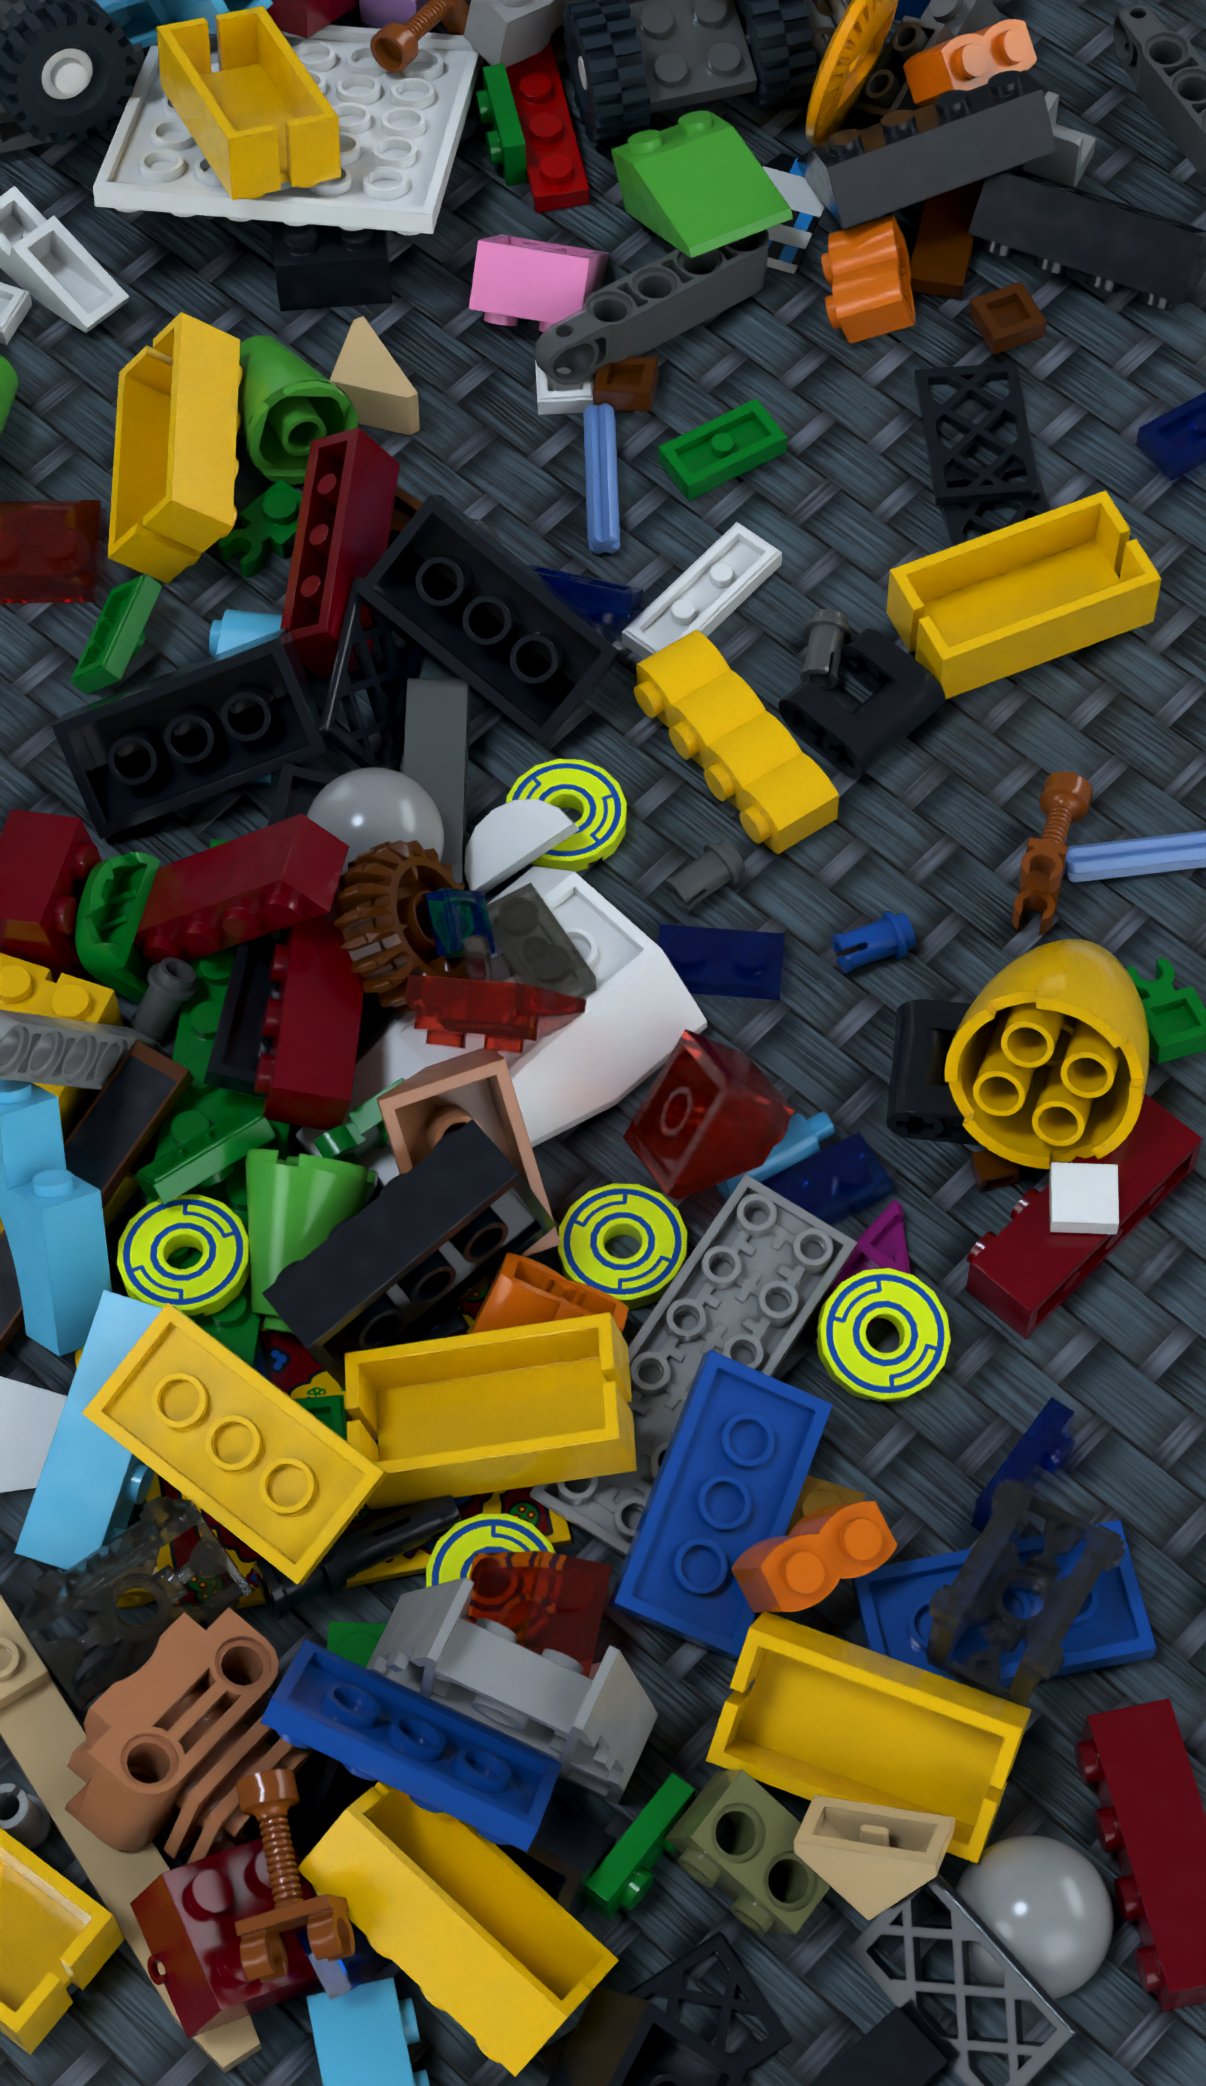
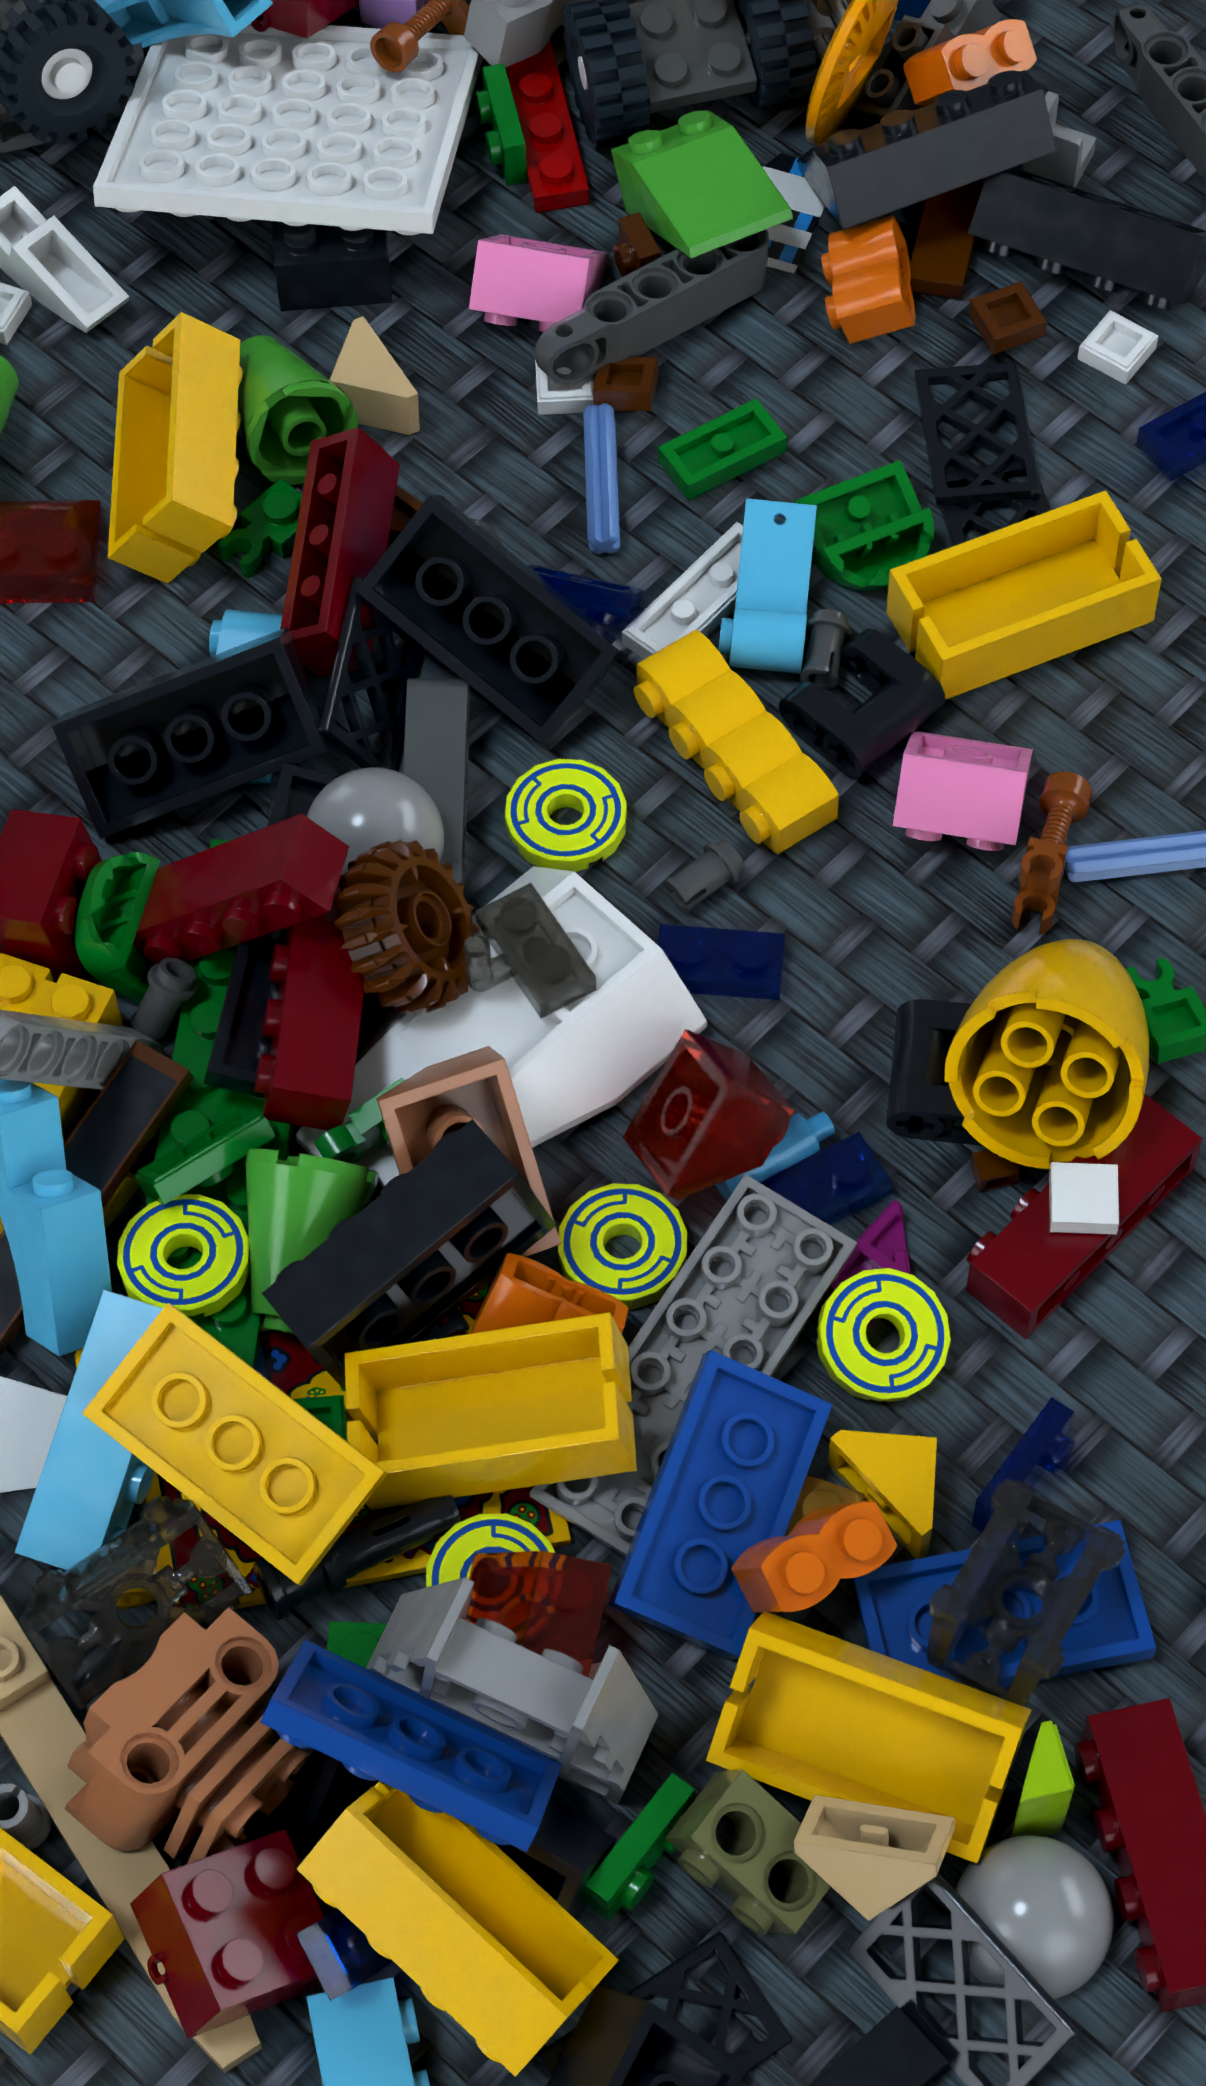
green plate [71,574,162,695] -> none
yellow piece [156,6,341,200] -> none
dark orange bar [235,1769,355,1983] -> none
clear red slope [405,974,586,1054] -> none
tile [426,888,495,960] -> none
white tile [464,799,580,898] -> none
blue pin [831,911,916,973] -> none
none -> reddish brown plate [613,212,661,277]
none -> medium azure door [718,498,817,674]
none -> green slope [793,460,934,591]
none -> yellow slope [828,1430,937,1559]
none -> bright pink slope [892,731,1033,851]
none -> lime slope [1011,1720,1075,1837]
none -> white tile [1078,310,1158,385]

